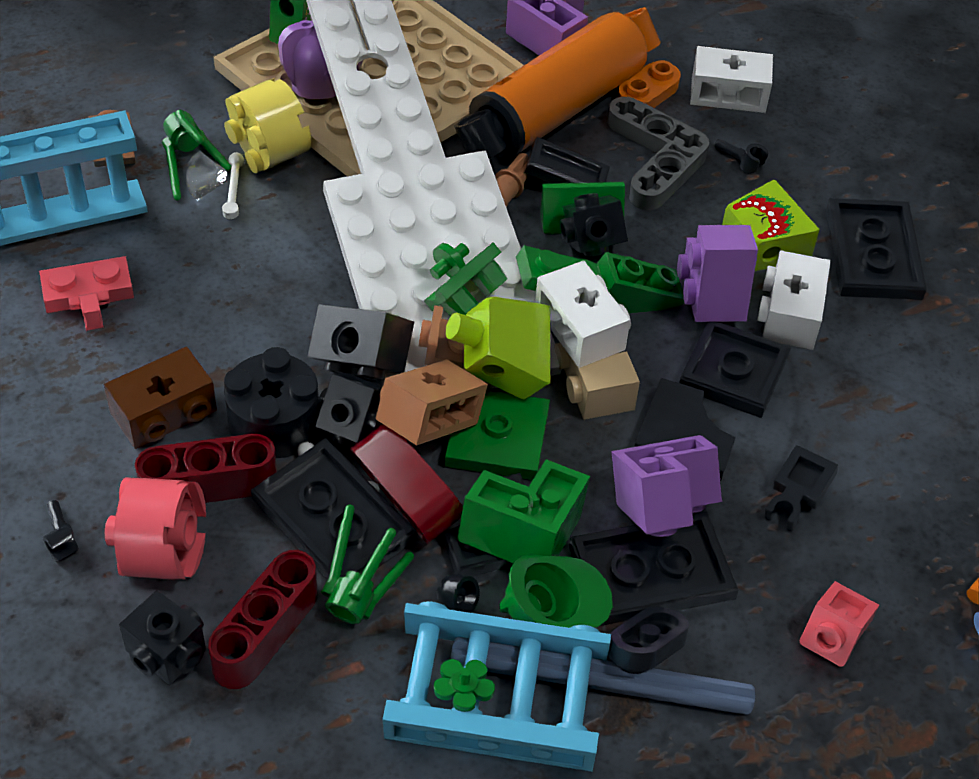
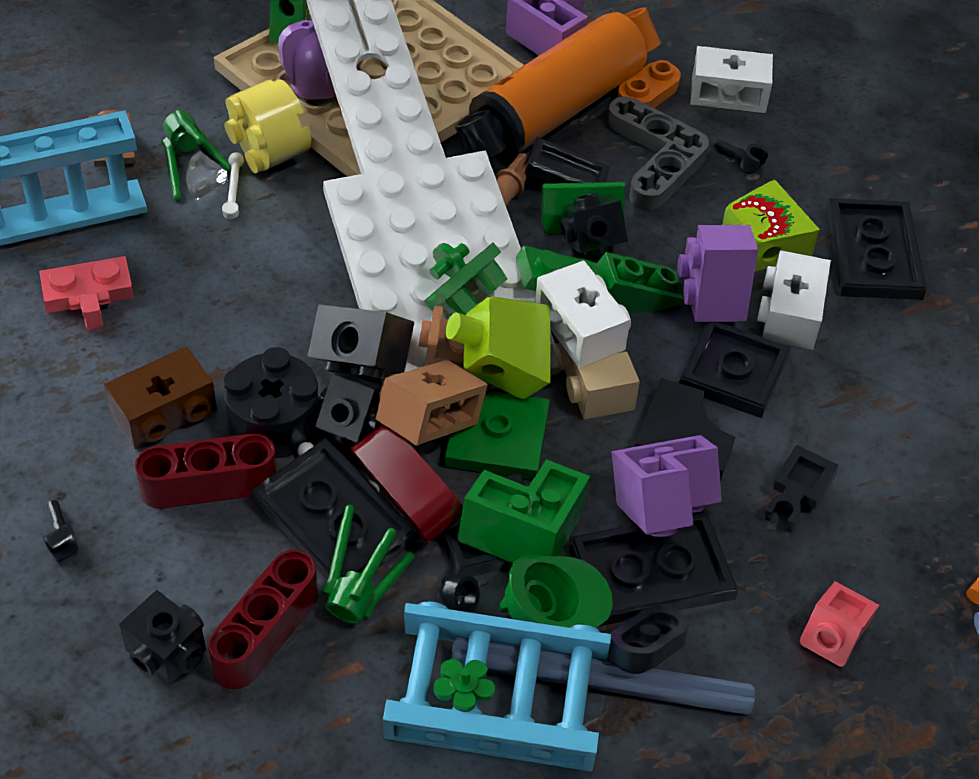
coral brick [105,477,206,580] -> none

